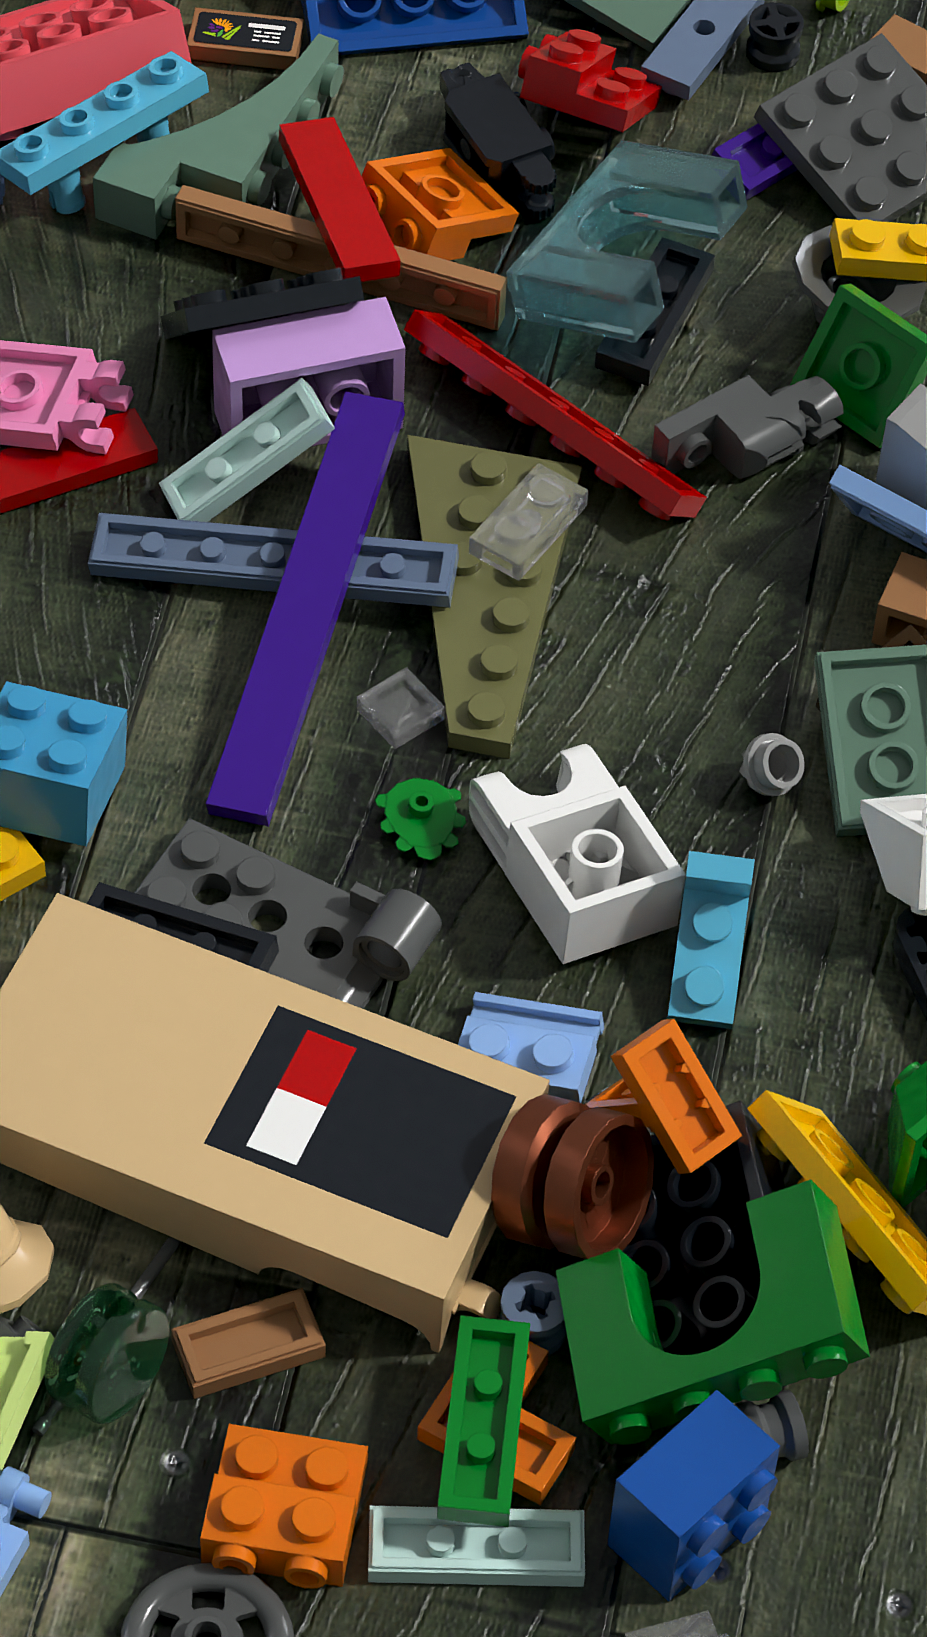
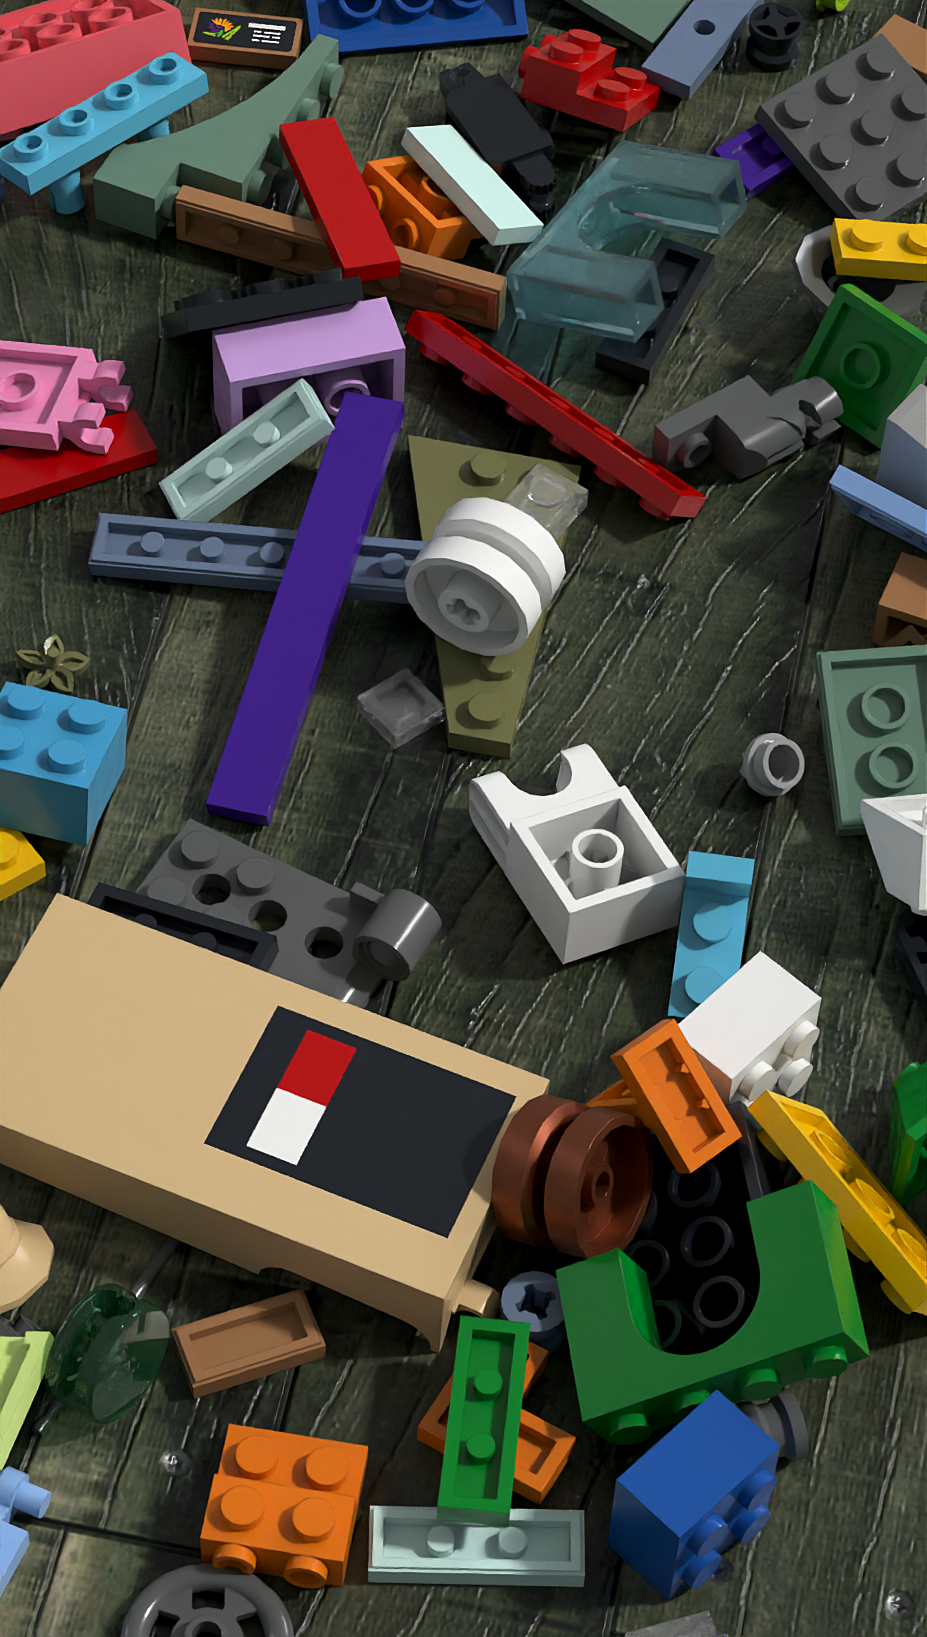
green piece [375,778,466,862] -> none
light blue plate [458,992,604,1103] -> none
none -> olive plant [15,634,91,696]
none -> light aqua tile [401,124,544,246]
none -> white wheel [404,497,566,656]
none -> white brick [678,951,821,1107]

